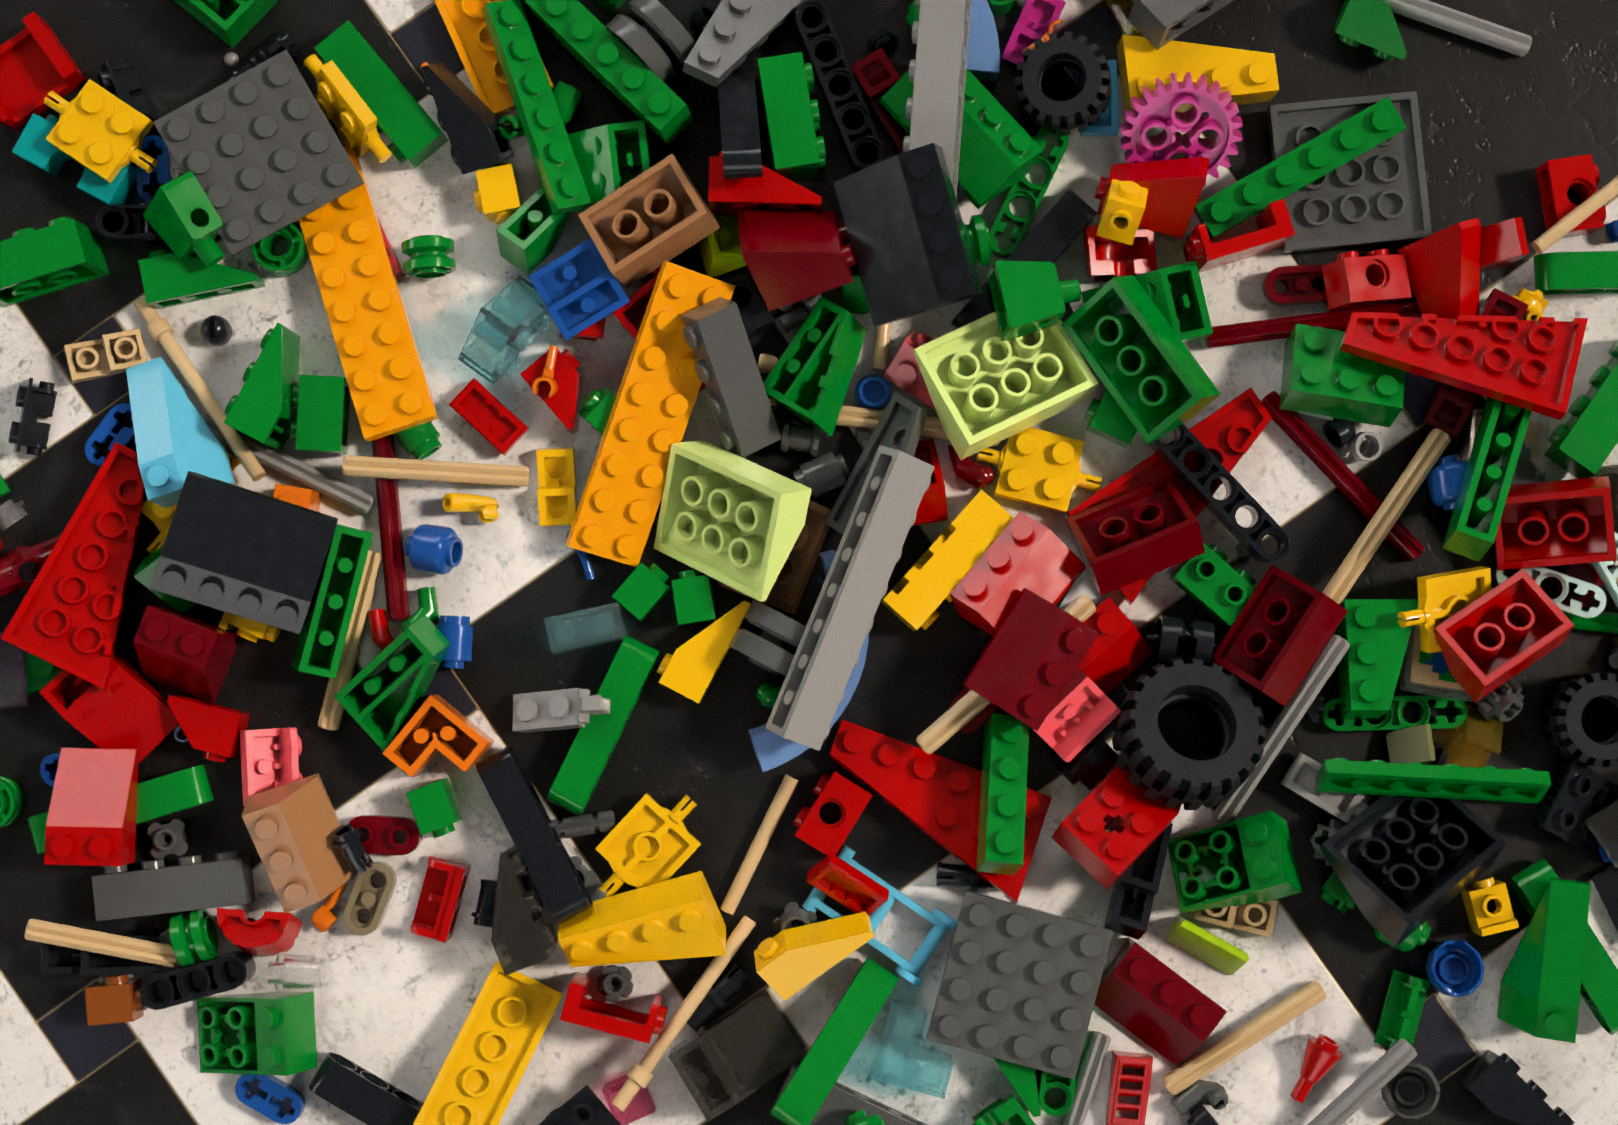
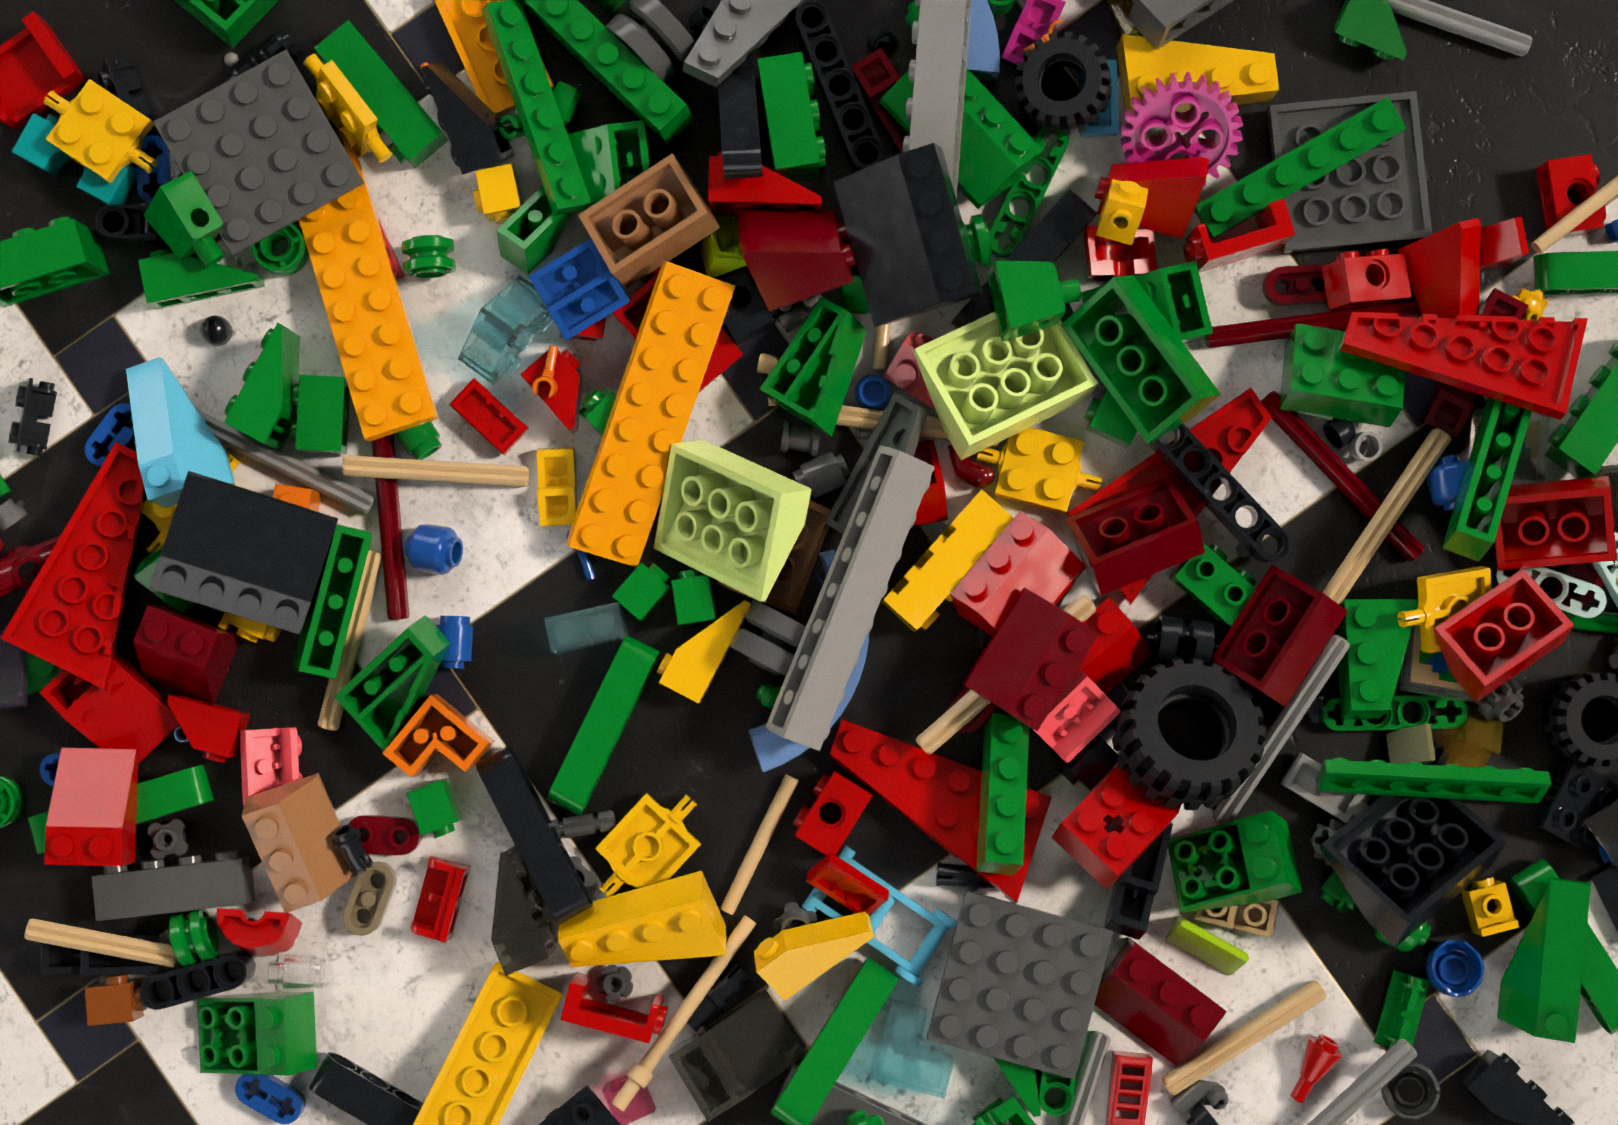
tan slope [64,328,148,384] -> none
tan bar [134,297,266,481] -> none
orange hand [312,883,348,932] -> none
red arm [367,609,396,651] -> none
green arm [401,587,439,632] -> none
yellow arm [443,493,499,523] -> none
black pin [471,879,505,928] -> none
light grey hinge [512,688,610,733] -> none
dark grey brick [681,297,782,458] -> none

